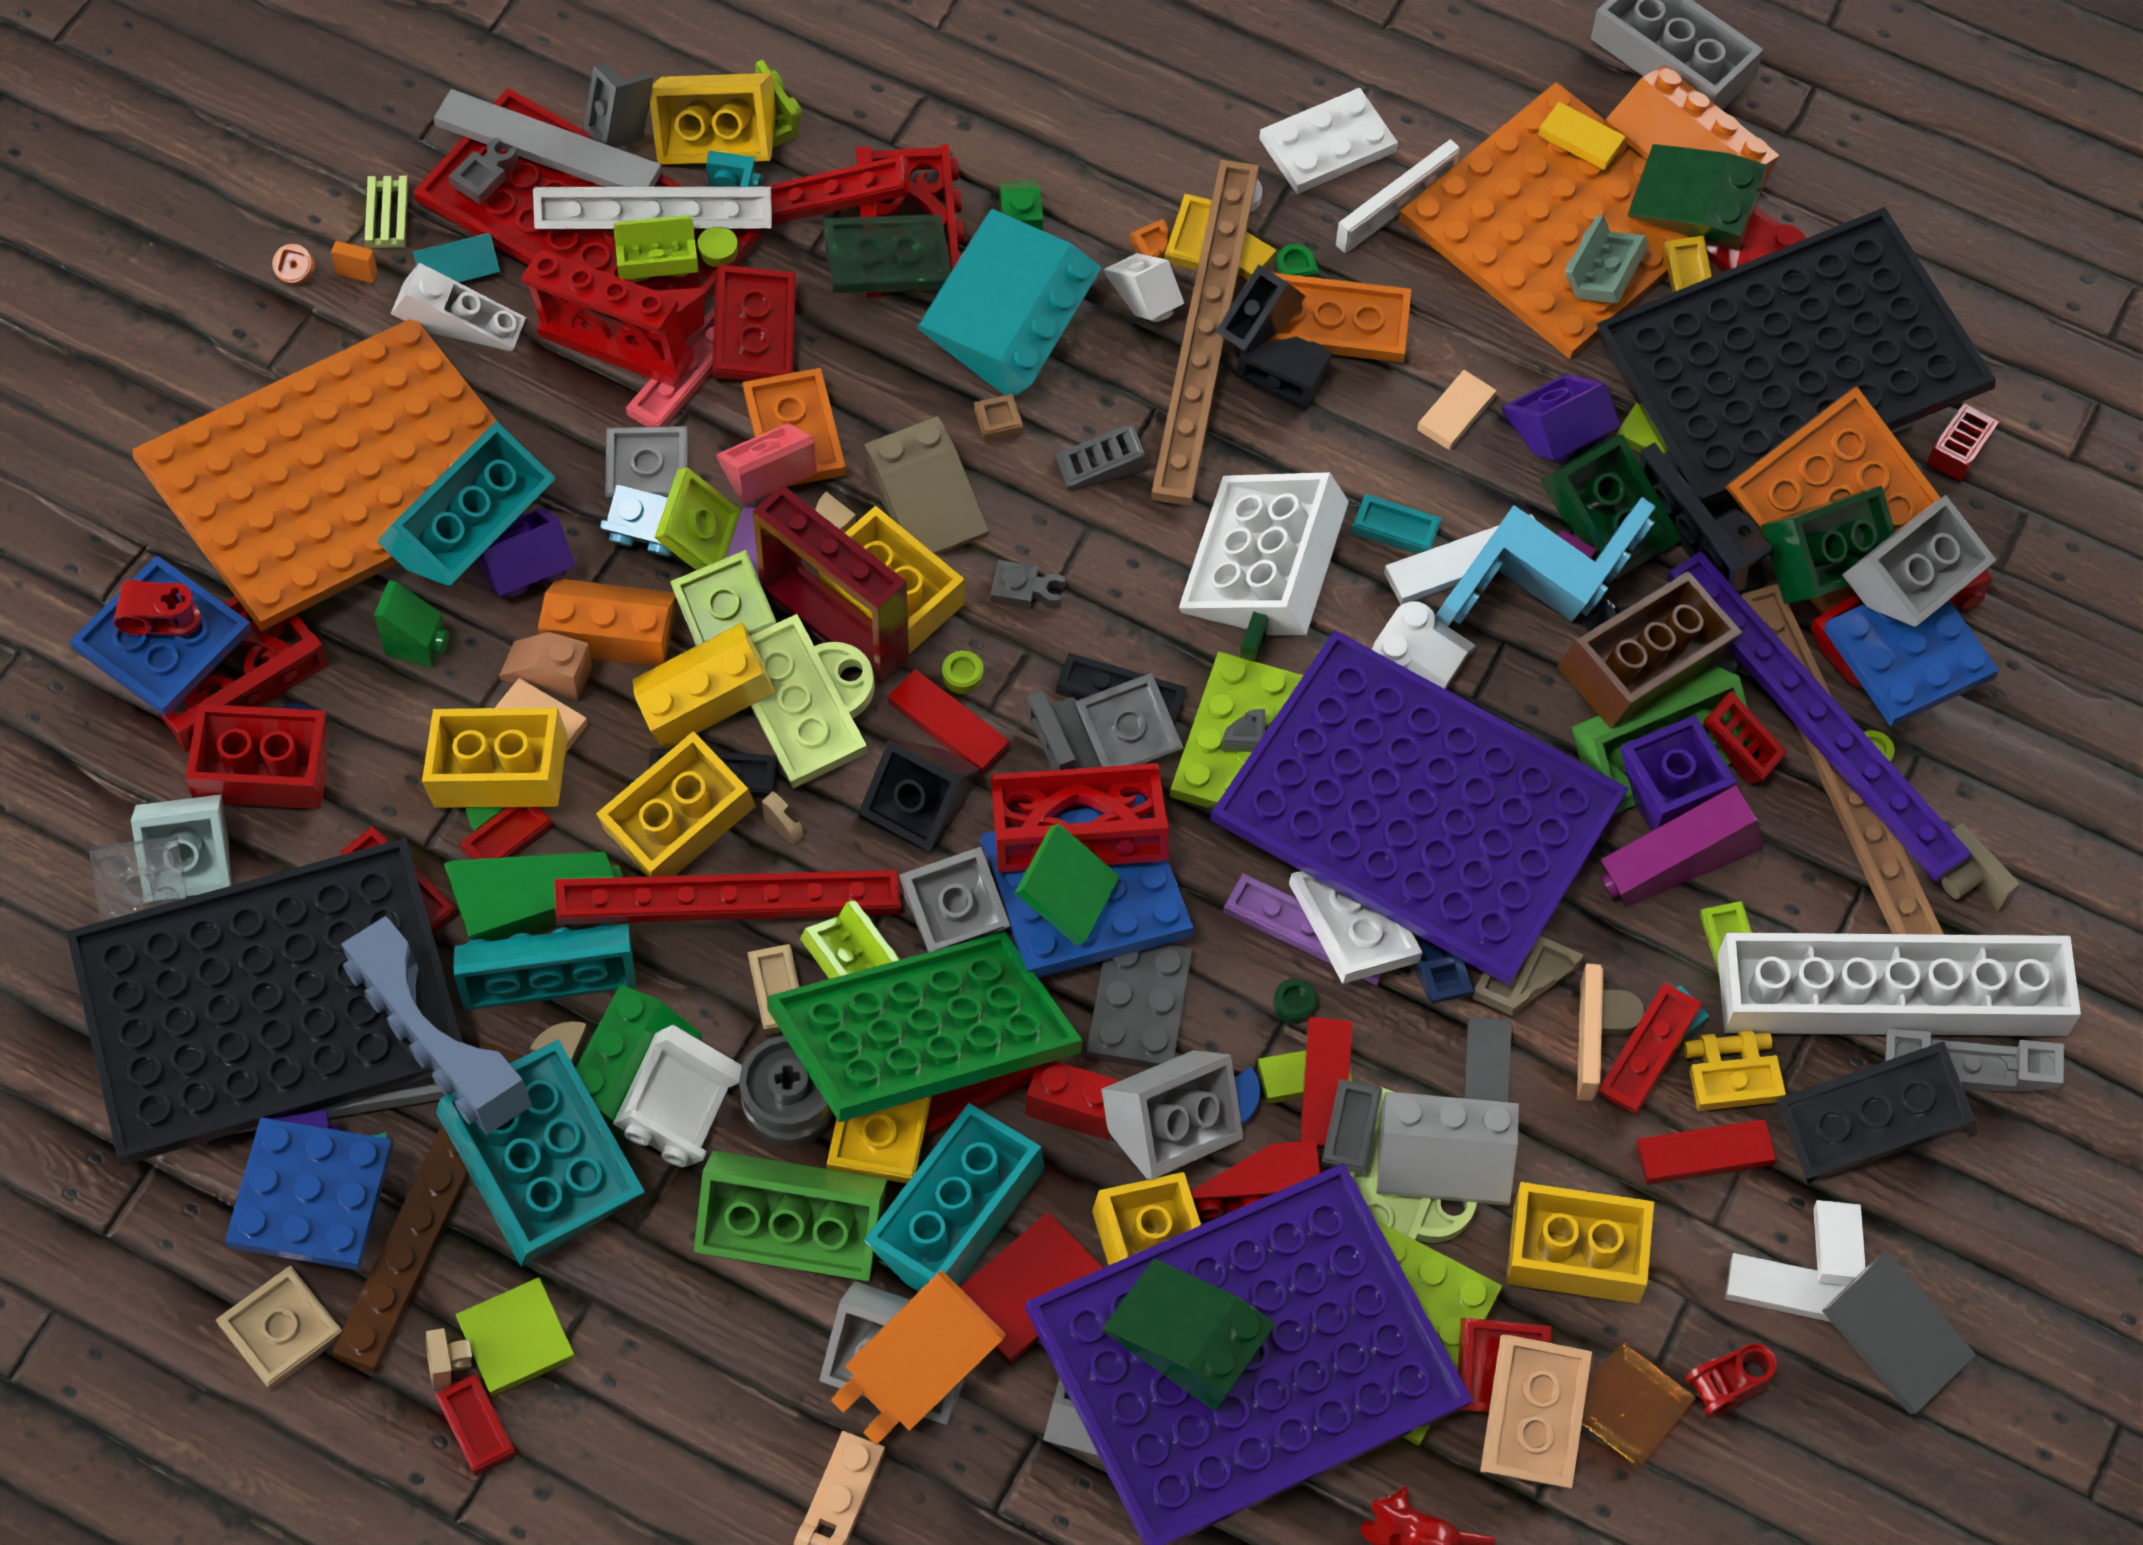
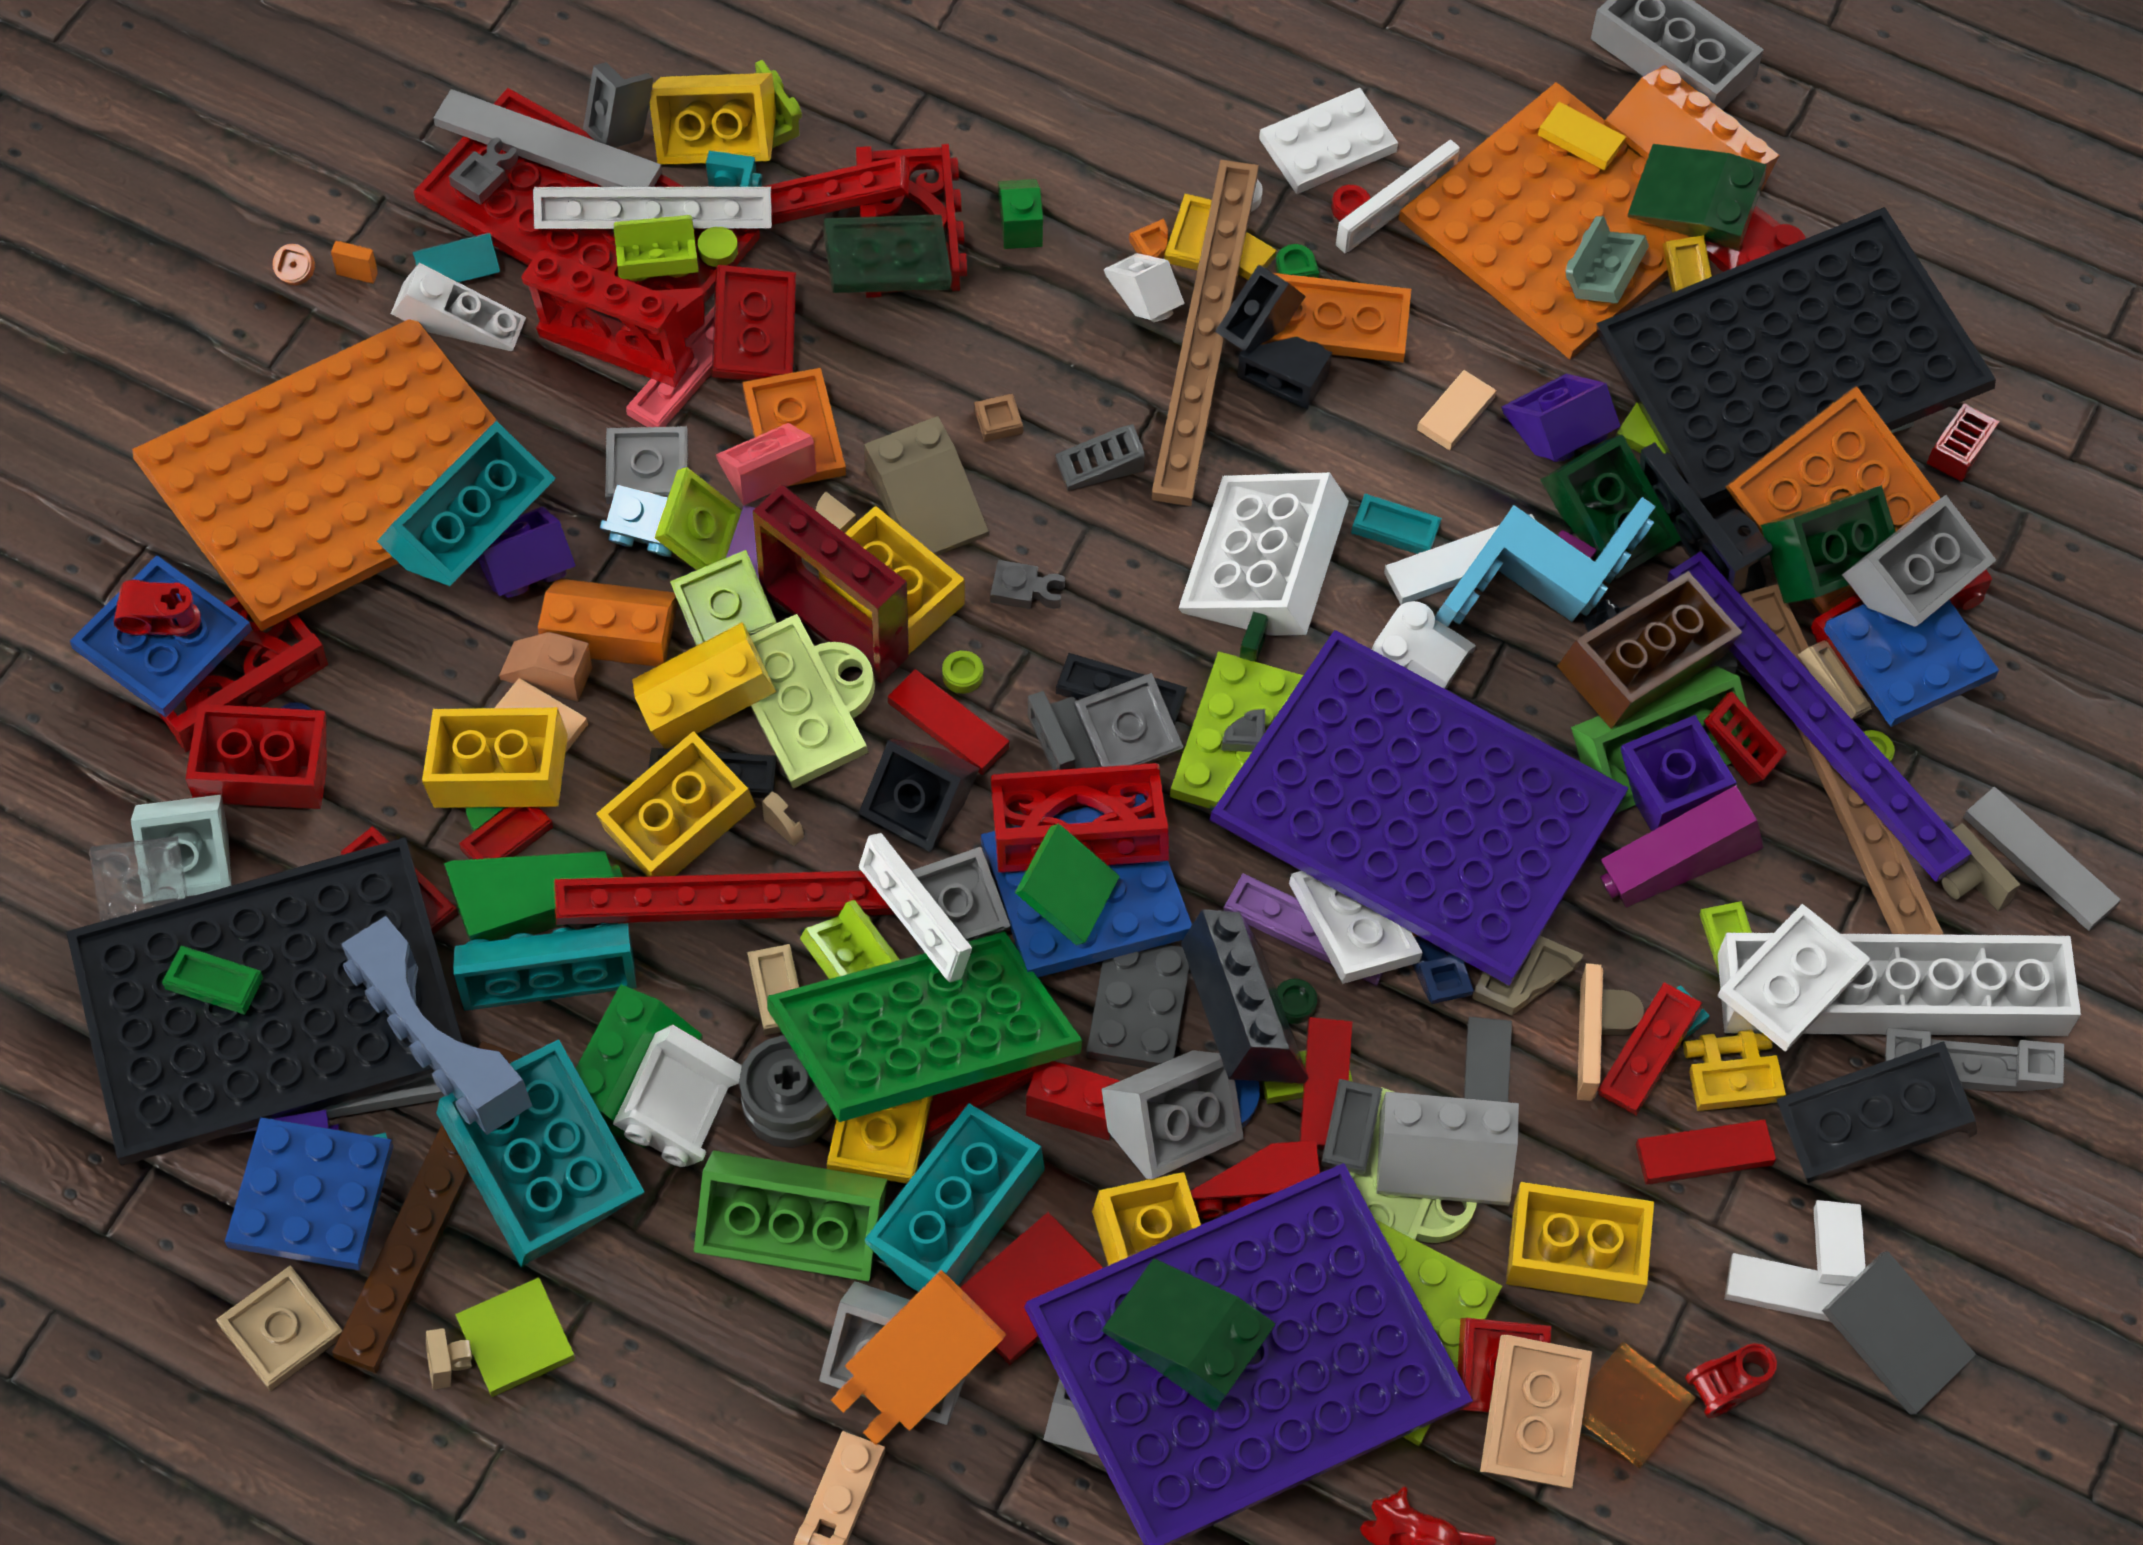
yellowish green tile [365,176,409,248] -> none
green slope [374,580,449,668] -> none
red tile [435,1374,516,1476] -> none
tan tile [530,1022,588,1064] -> none
teal slope [917,209,1102,397] -> none
none -> green tile [162,946,263,1015]
none -> white tile [859,833,972,982]
none -> black slope [1181,909,1308,1084]
none -> red tile [1331,185,1371,221]
none -> white plate [1718,904,1871,1052]
none -> tan tile [1798,640,1872,720]
none -> light grey tile [1963,786,2121,931]

